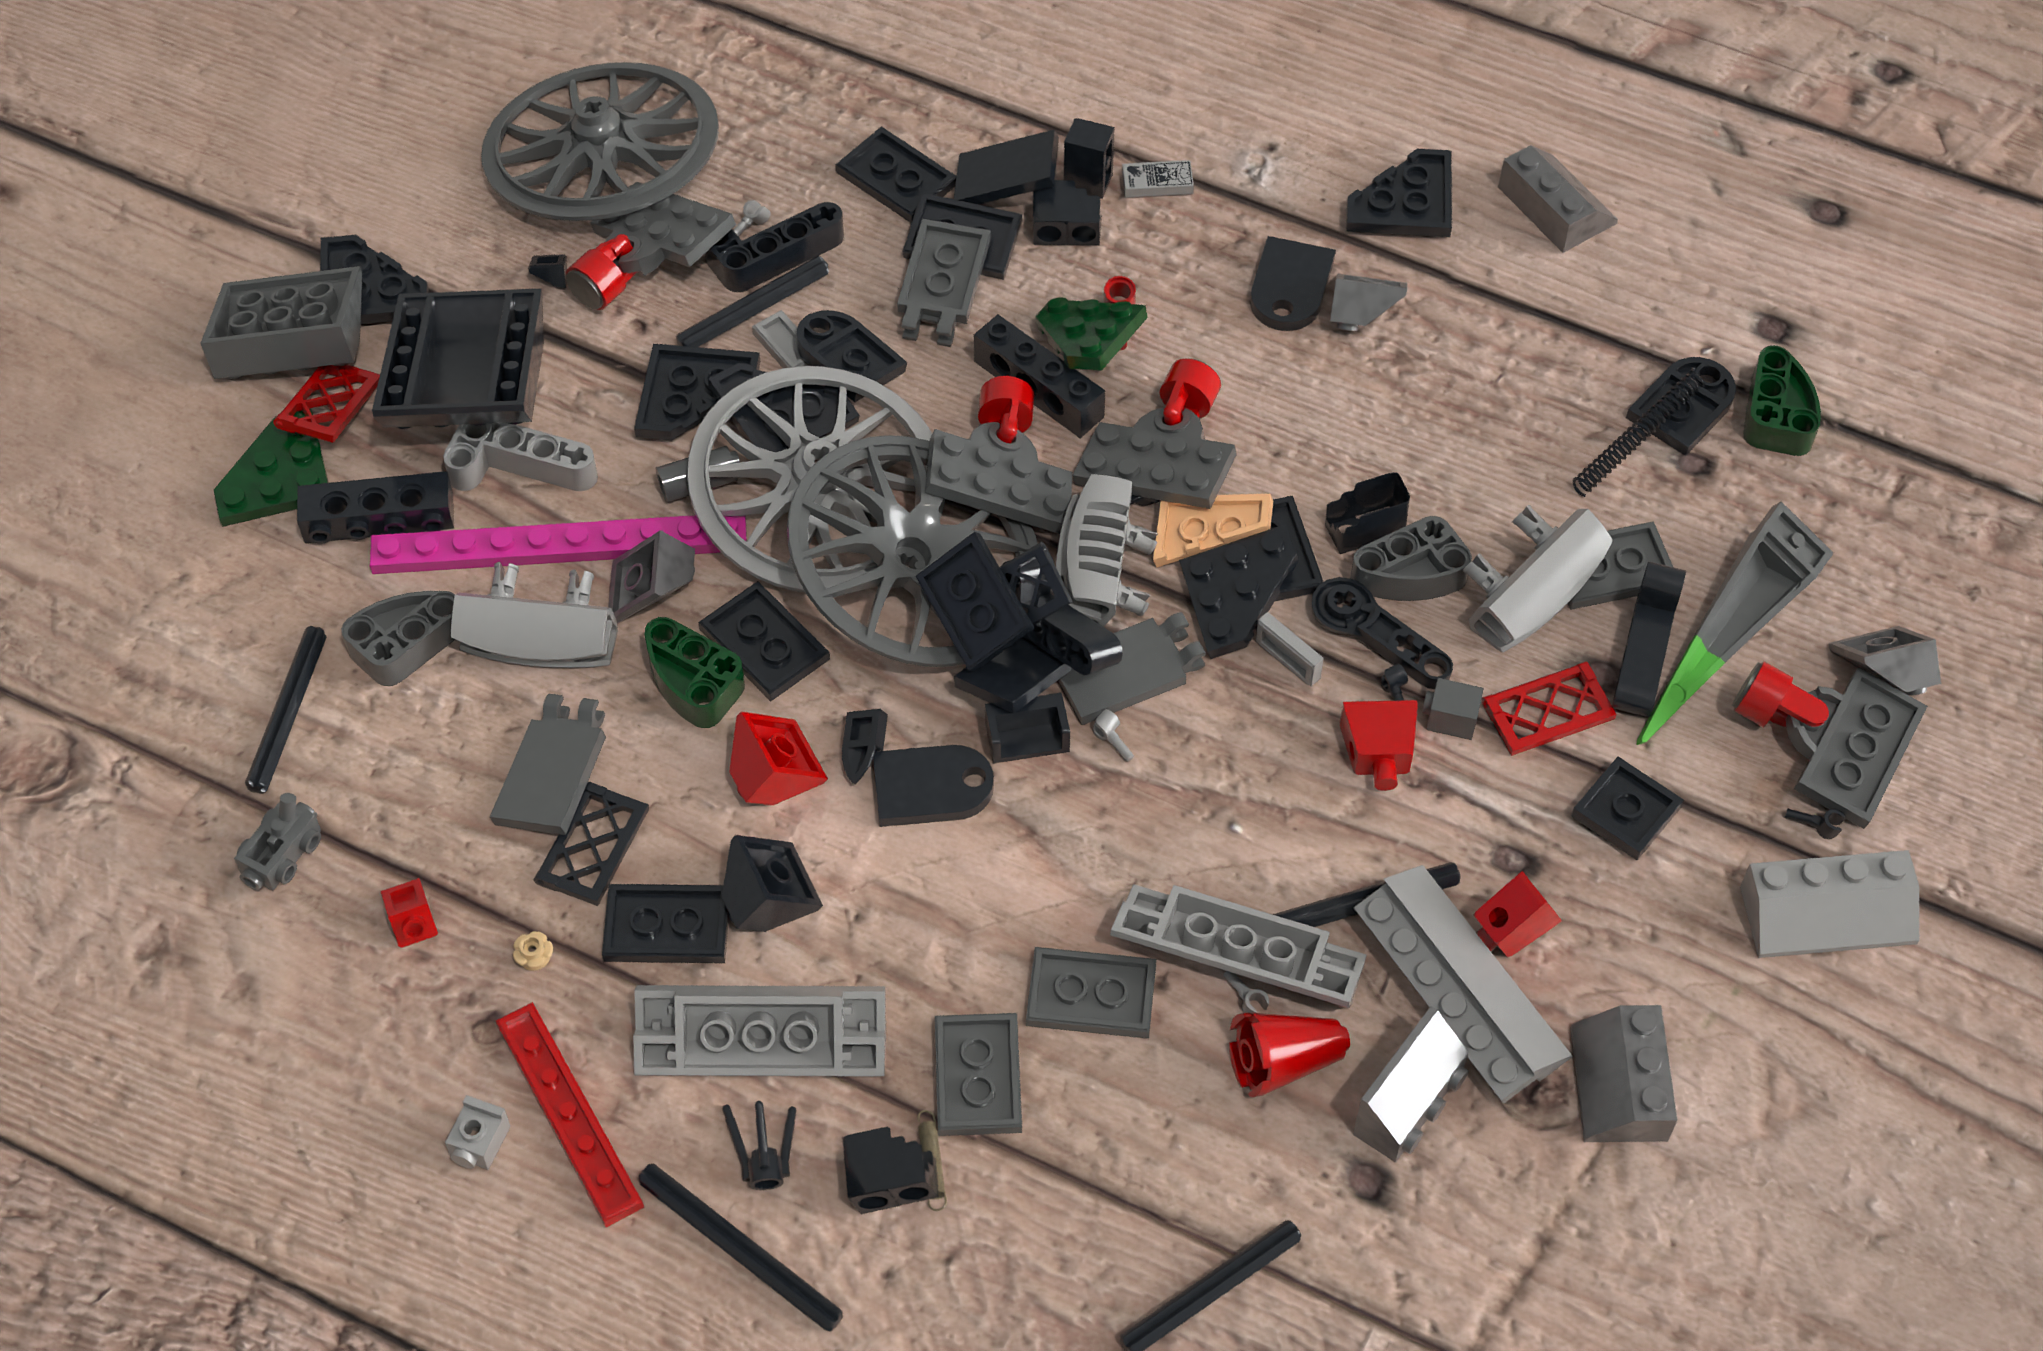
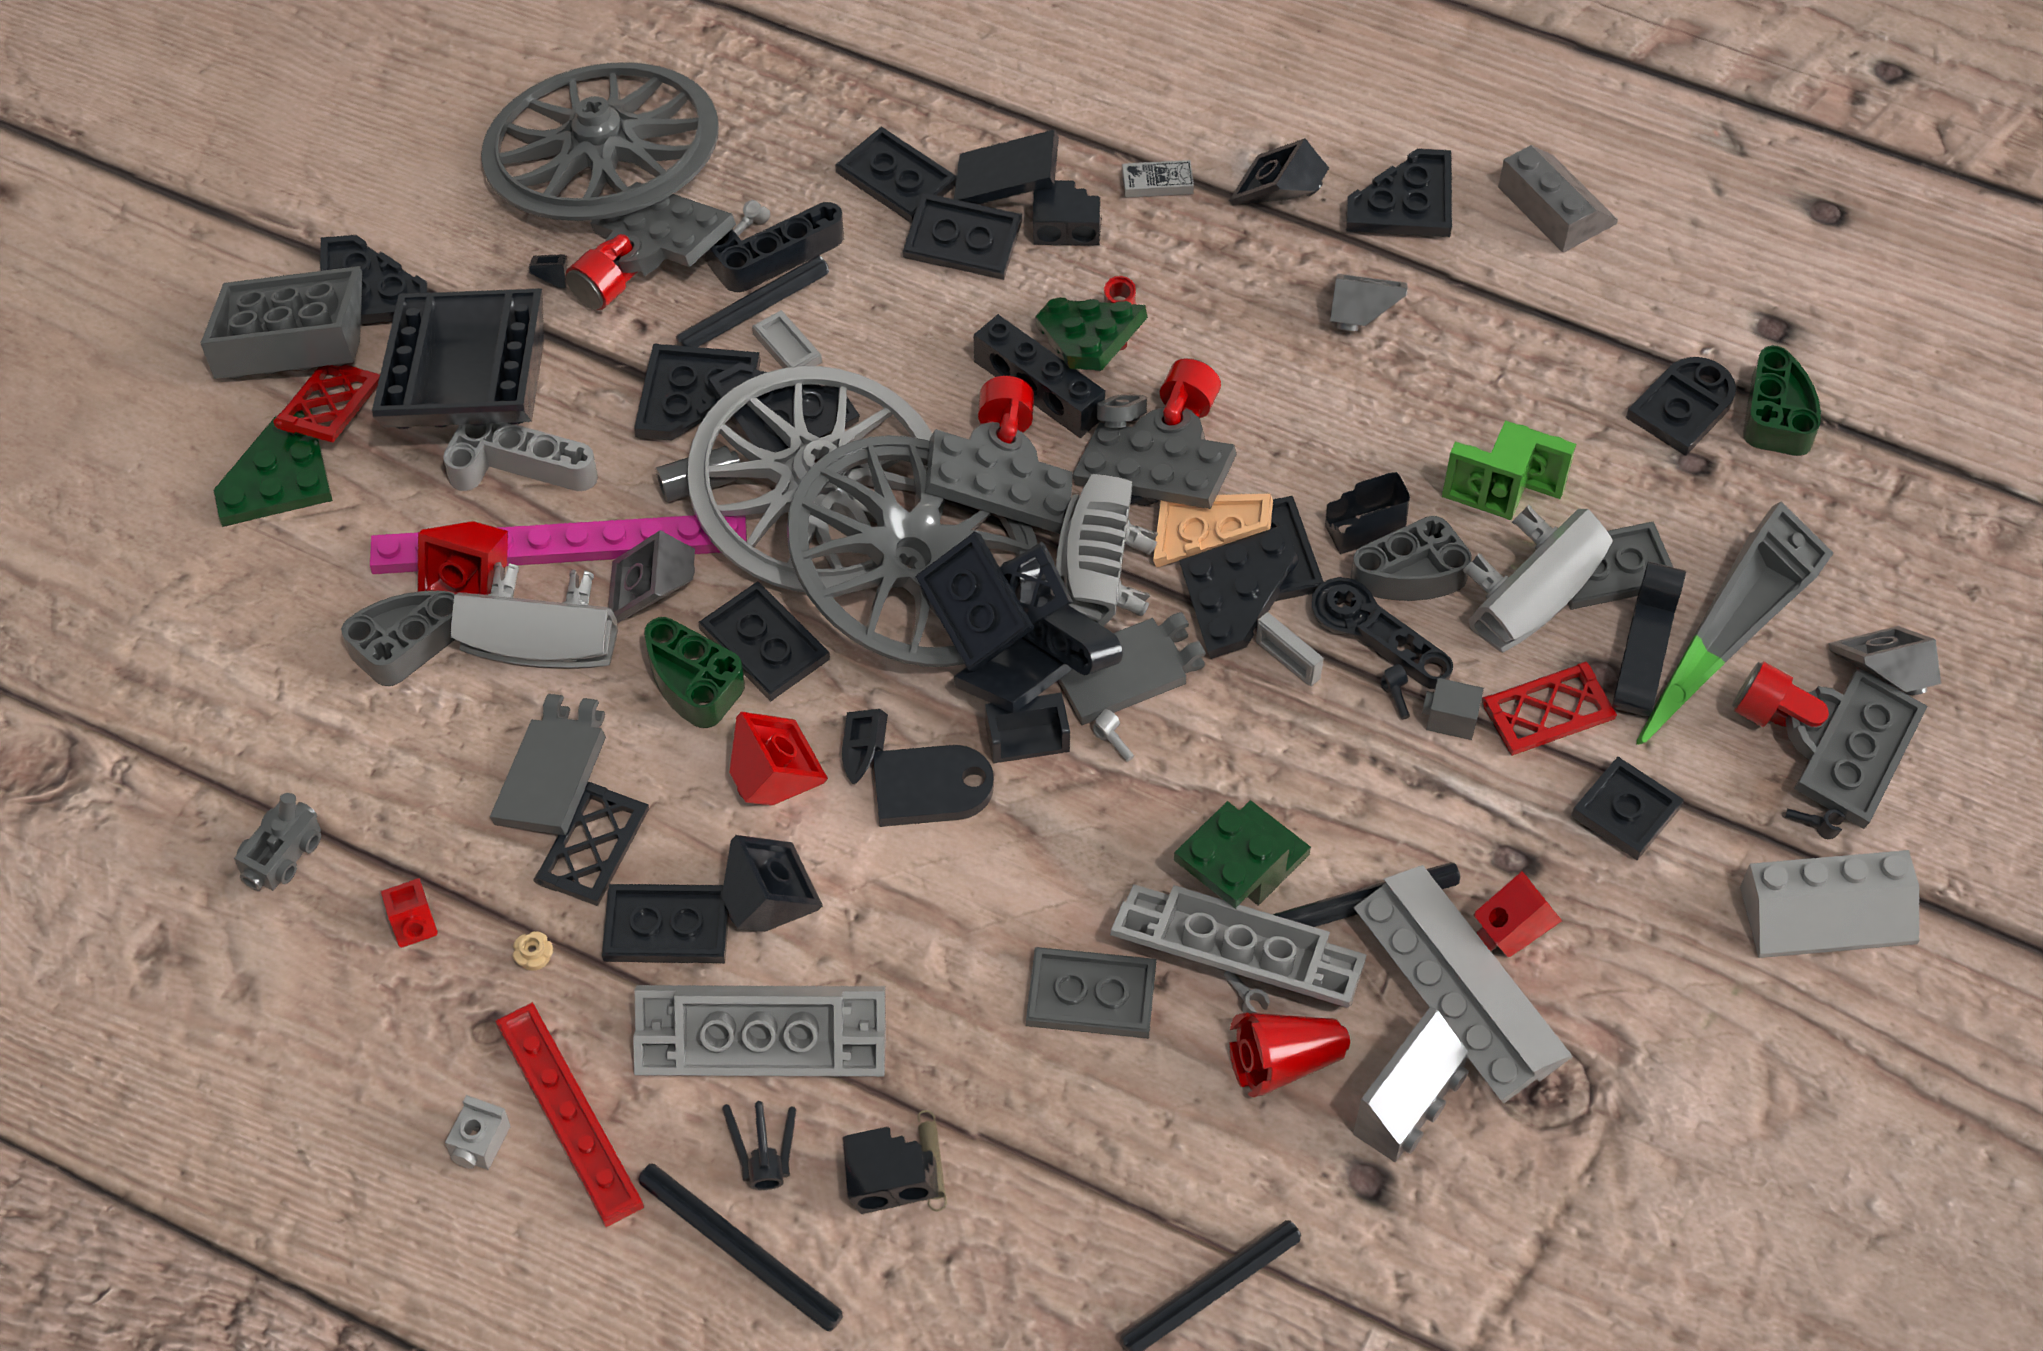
black axle [245,626,326,794] -> none
black brick [297,471,454,544] -> none
black tile [795,310,907,403] -> none
dark grey tile [897,219,991,347] -> none
dark grey tile [935,1013,1022,1136] -> none
black panel [1063,118,1115,199] -> none
black tile [1250,236,1336,331] -> none
red torso [1340,700,1418,791] -> none
flat silver slope [1570,1005,1677,1142] -> none
black piece [1573,368,1705,497] -> none
none -> red slope [418,521,508,595]
none -> dark grey plate [1097,394,1147,428]
none -> dark green bracket [1174,800,1311,909]
none -> black slope [1229,138,1329,206]
none -> bright green bracket [1442,420,1576,520]

